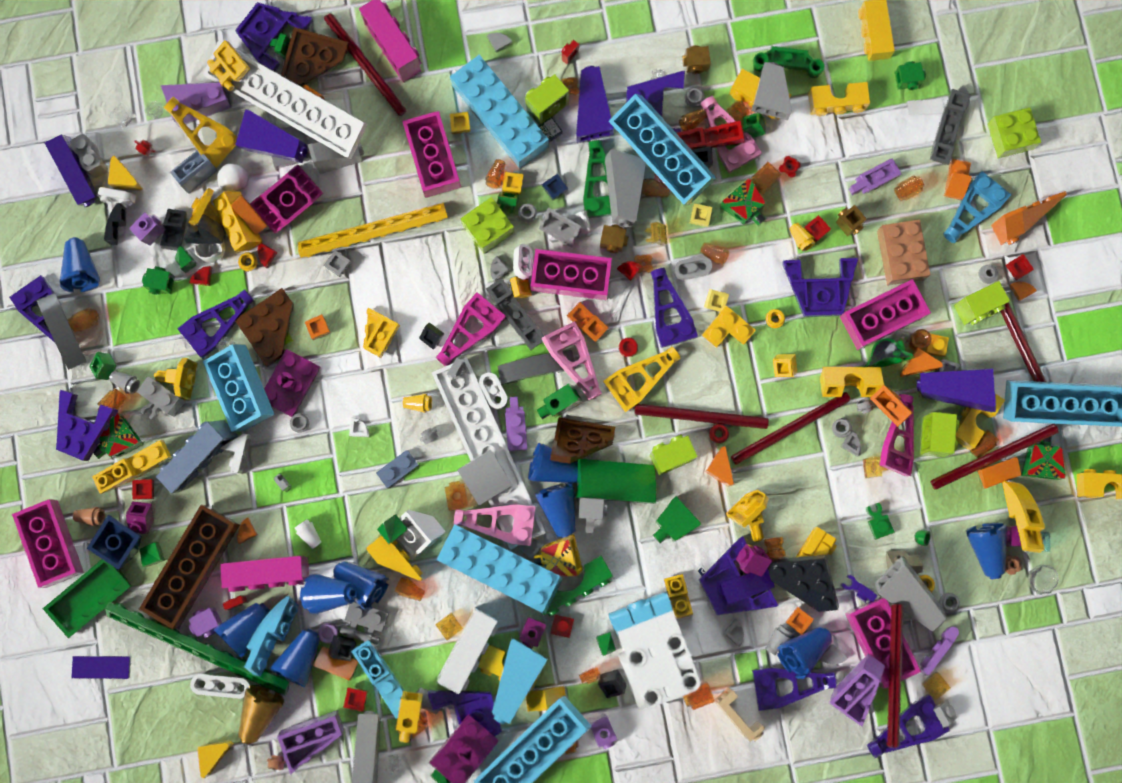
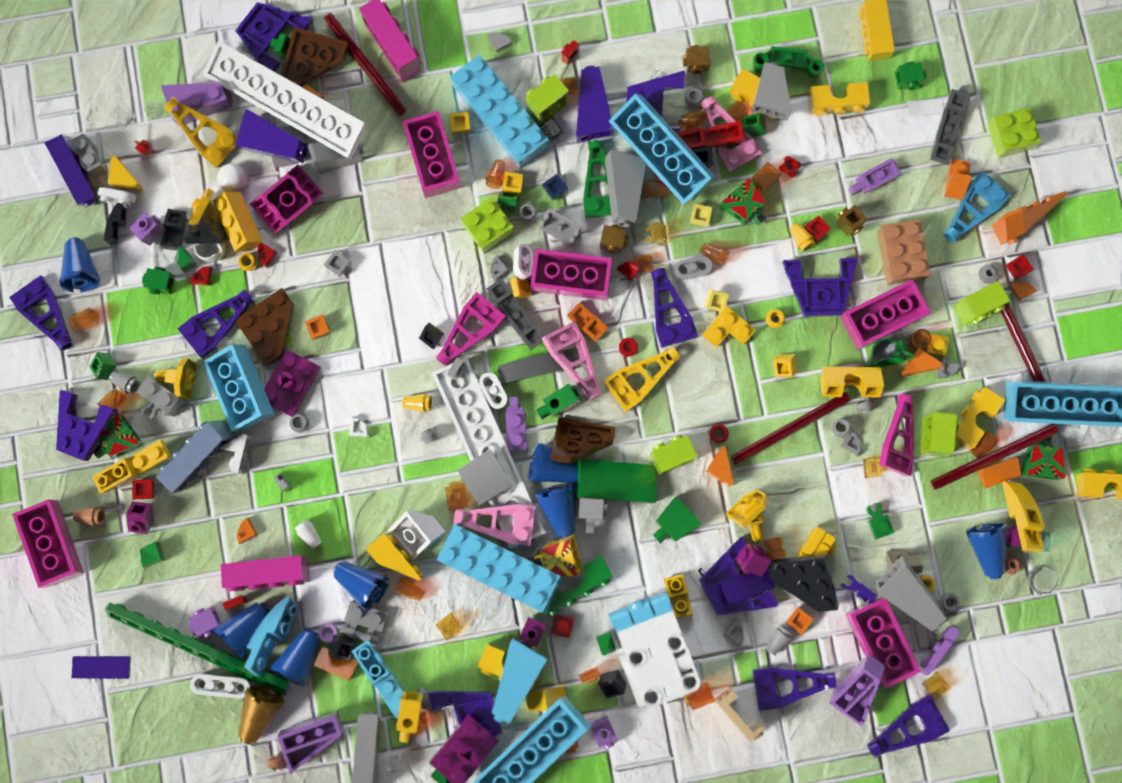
dark grey slope [36,293,87,370] -> none
green slope [42,559,131,638] -> none
dark blue slope [86,515,142,570] -> none
reddish brown brick [139,504,240,629] -> none
sand blue slope [170,151,218,194] -> none
yellow slope [197,741,234,779] -> none
yellow plate [207,40,250,91] -> none
orange slope [232,195,267,234] -> none
yellow plate [298,203,448,258] -> none
blue cone [300,574,357,614] -> none
red plate [343,687,368,712] -> none
yellow wing [363,308,400,358] -> none
sand blue plate [376,450,419,489] -> none
green slope [377,514,408,544] -> none
white slope [437,608,499,694] -> none
white tile [567,210,592,230] -> none
dark red axle [635,404,769,429] -> none
blue cone [777,627,832,679] -> none
light grey tile [820,644,848,664] -> none
orange slope [870,385,913,427] -> none
dark red axle [887,604,903,748] -> none
clear orange brick [894,175,924,201] -> none
green hinge [914,530,931,546] -> none
dark purple slope [917,369,996,412] -> none
light grey plate [933,700,957,728] -> none

